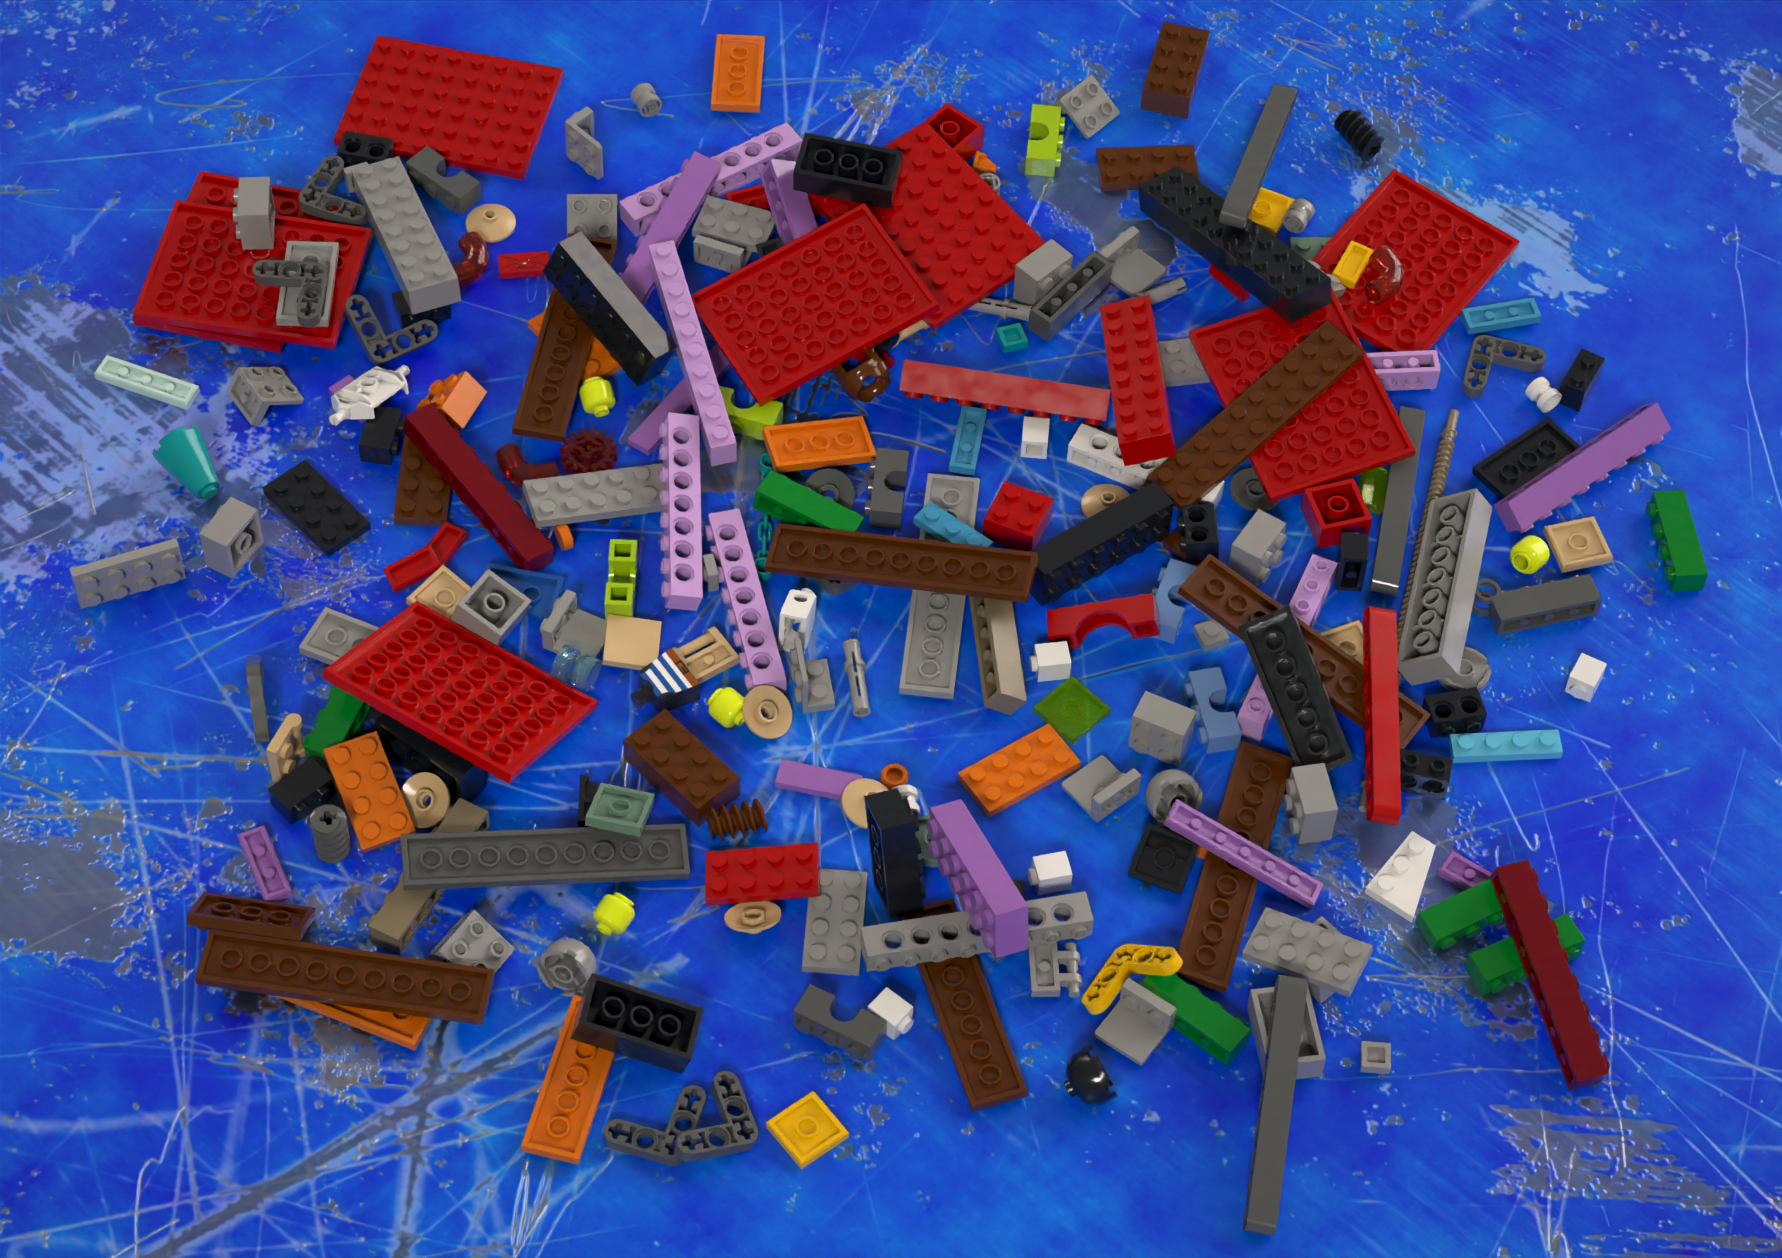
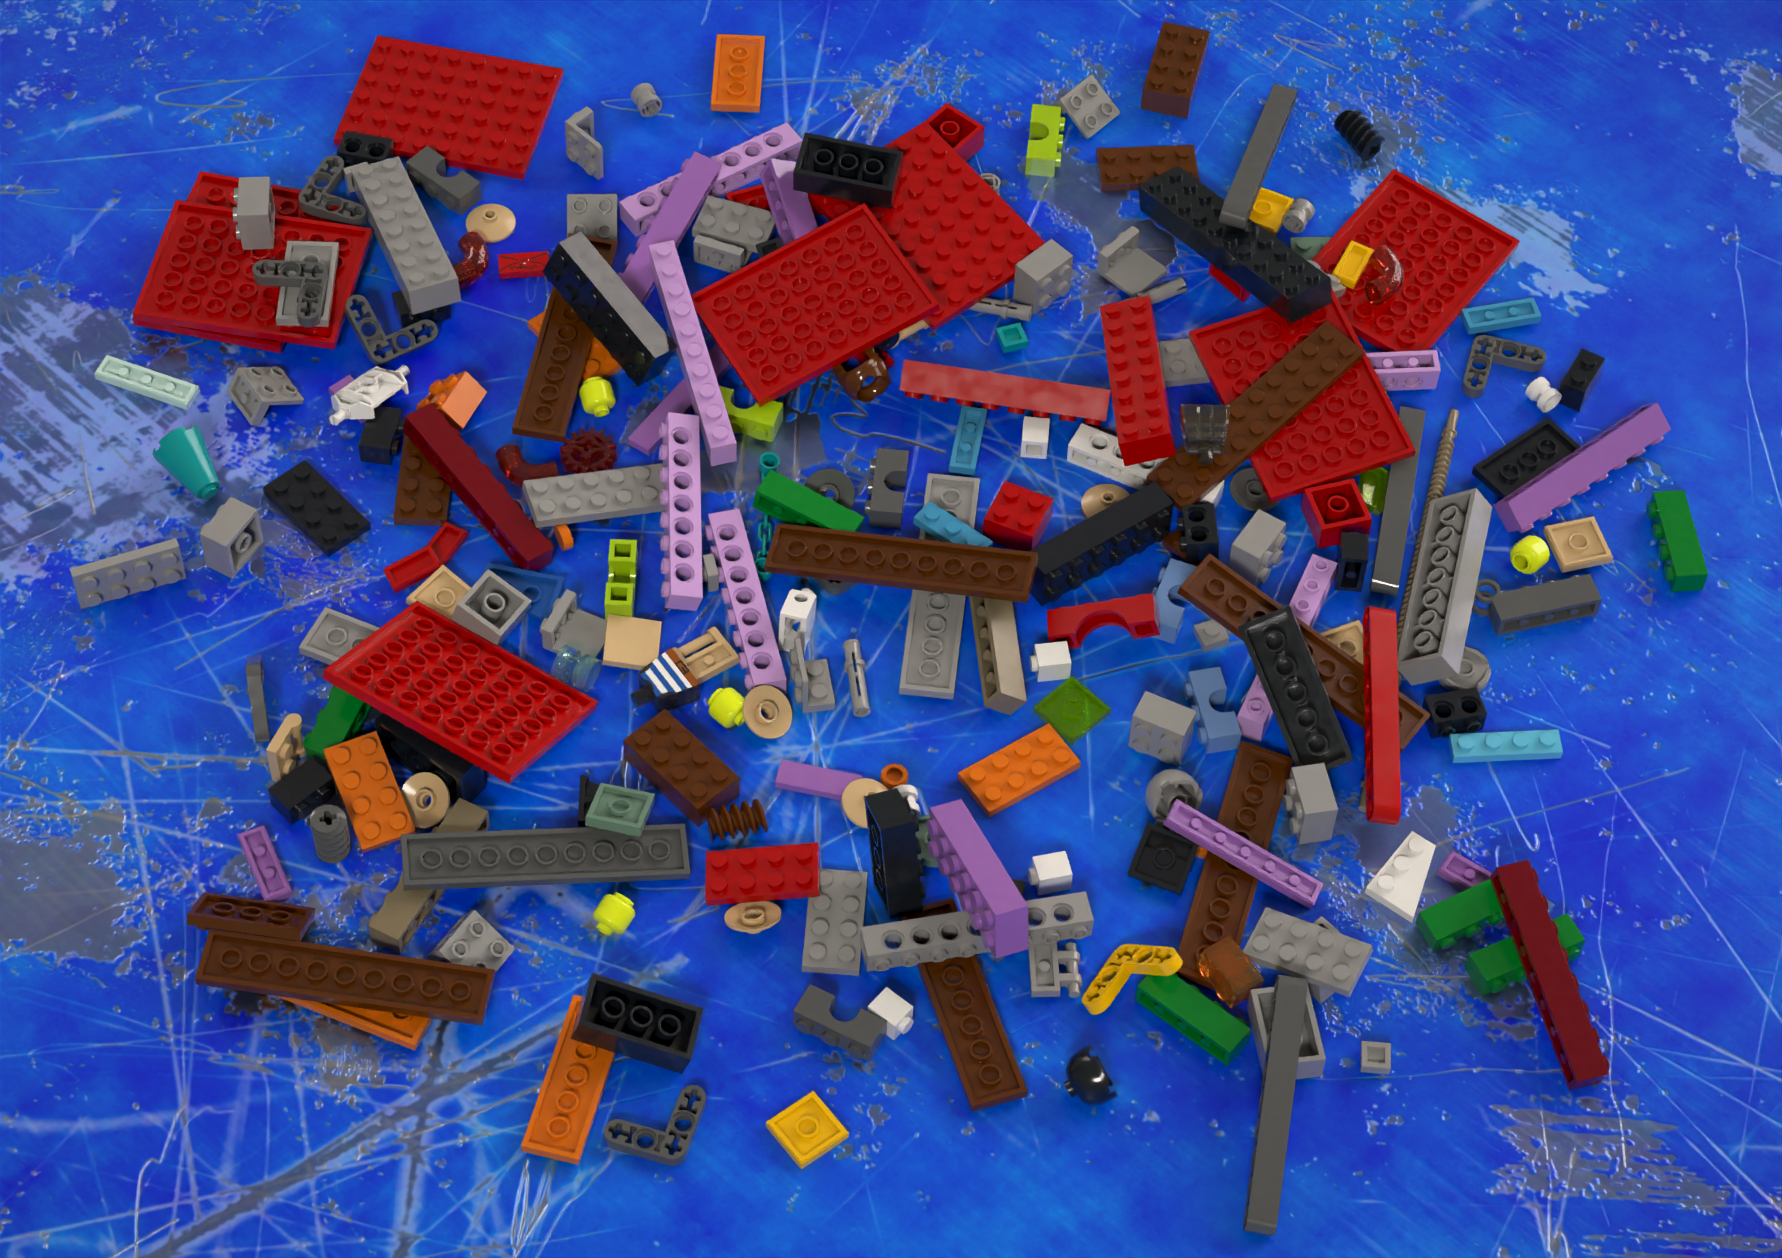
light grey cylinder [537,938,597,997] -> none
dark grey beam [674,1071,759,1162] -> none
orange plate [762,416,877,473] -> none
orange tile [972,151,996,176] -> none
dark grey brick [1028,251,1113,342] -> none
light grey bracket [1061,755,1141,823] -> none
light grey bracket [1094,978,1177,1065] -> none
black brick [1400,749,1453,800] -> none
white brick [1564,653,1607,703] -> none
none -> clear smoke torso [1179,404,1231,465]
none -> clear orange brick [1197,935,1264,1008]

